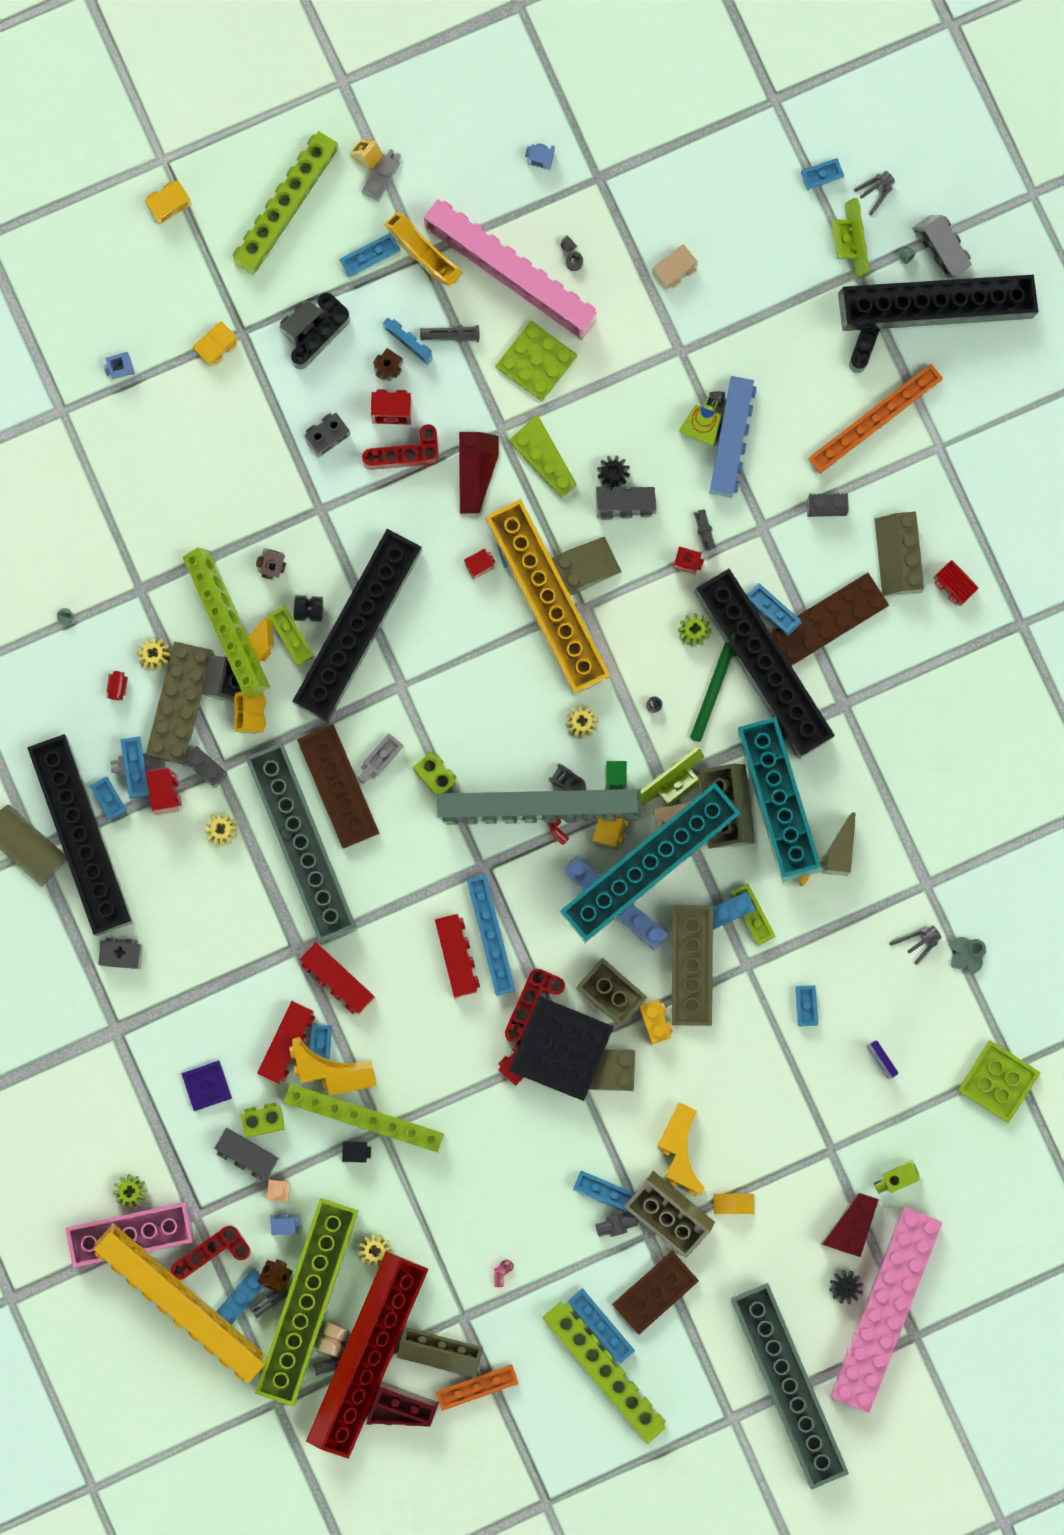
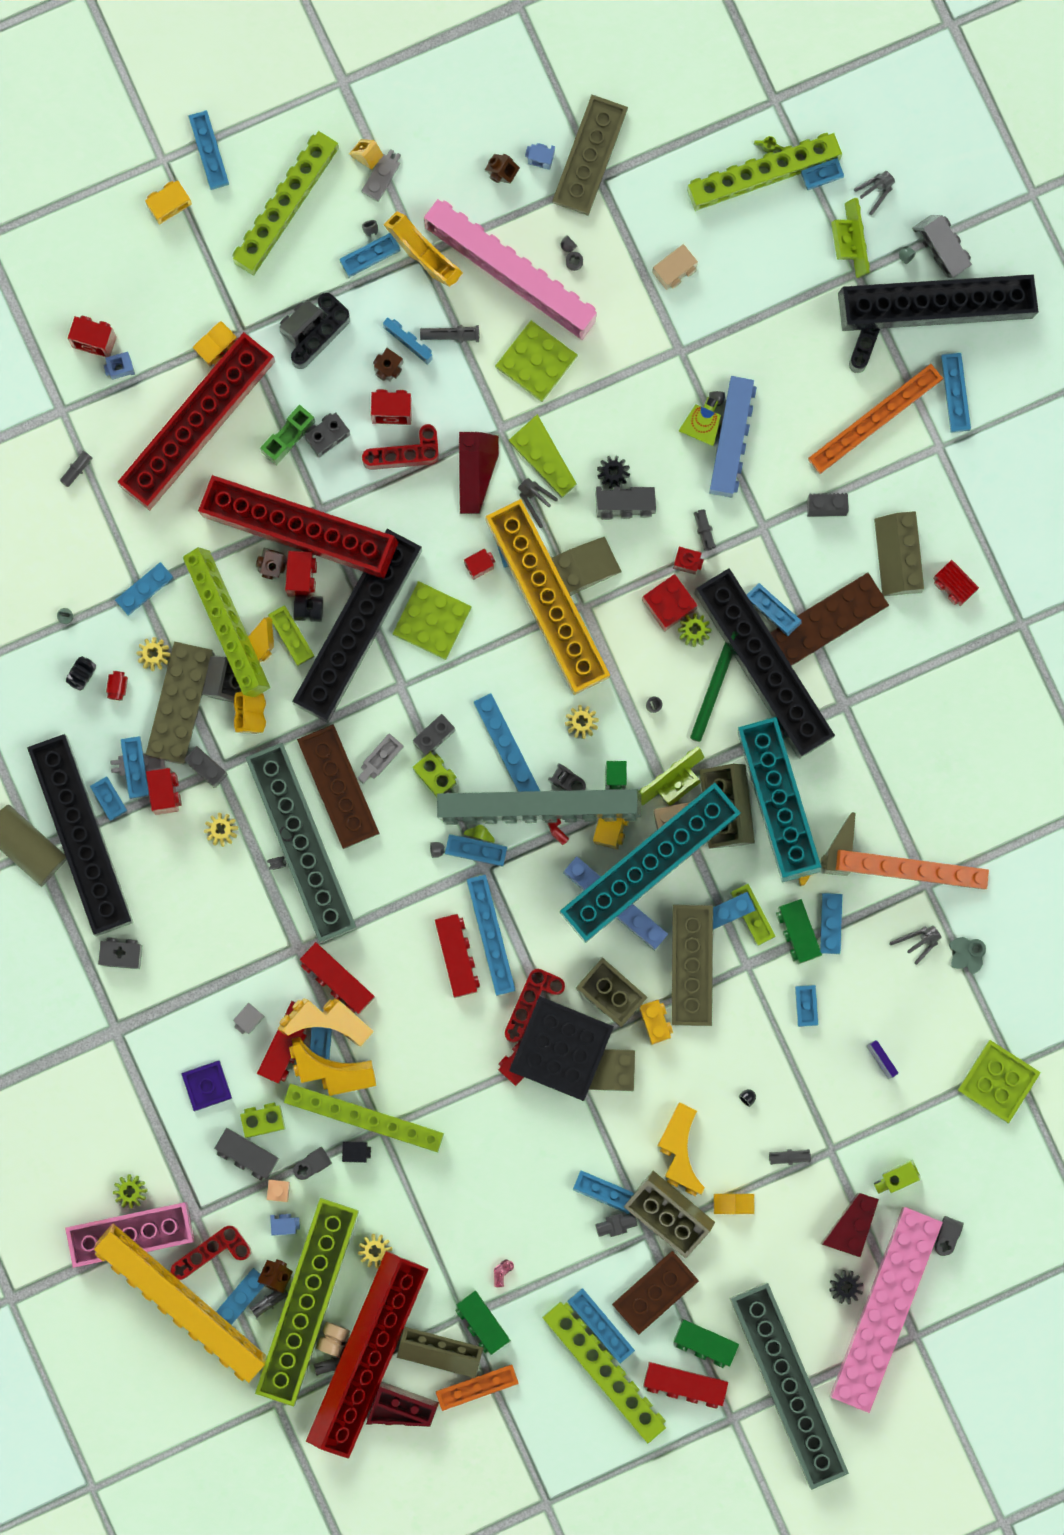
none -> dark grey axle [60,450,93,487]
none -> black gear [66,656,96,691]
none -> red brick [67,315,117,358]
none -> dark azure plate [115,562,174,616]
none -> red brick [117,332,276,511]
none -> dark azure plate [188,110,229,190]
none -> red brick [198,475,398,578]
none -> light grey brick [233,1002,265,1034]
none -> bright green arch [260,404,315,466]
none -> dark grey bush [267,856,286,870]
none -> yellow arch [277,998,374,1047]
none -> red brick [285,551,317,598]
none -> dark grey piece [293,1146,332,1180]
none -> dark grey hinge [362,220,378,237]
none -> lime plate [393,581,472,660]
none -> dark grey brick [413,714,456,756]
none -> dark grey hinge [430,842,445,858]
none -> dark azure plate [445,834,507,867]
none -> green brick [455,1290,511,1355]
none -> lime piece [464,824,495,843]
none -> dark azure plate [473,693,540,792]
none -> reddish brown brick [484,154,520,184]
none -> dark grey plant [518,478,558,528]
none -> olive plate [552,94,628,216]
none -> red brick [642,574,698,632]
none -> red brick [643,1362,729,1409]
none -> green brick [673,1319,739,1368]
none -> lime brick [687,133,842,211]
none -> black hinge [739,1089,756,1107]
none -> lime piece [754,136,784,153]
none -> dark grey pin [769,1149,811,1165]
none -> green brick [776,899,822,965]
none -> dark azure plate [820,893,843,954]
none -> orange plate [836,850,989,890]
none -> dark grey piece [935,1216,964,1256]
none -> dark azure plate [941,353,971,433]

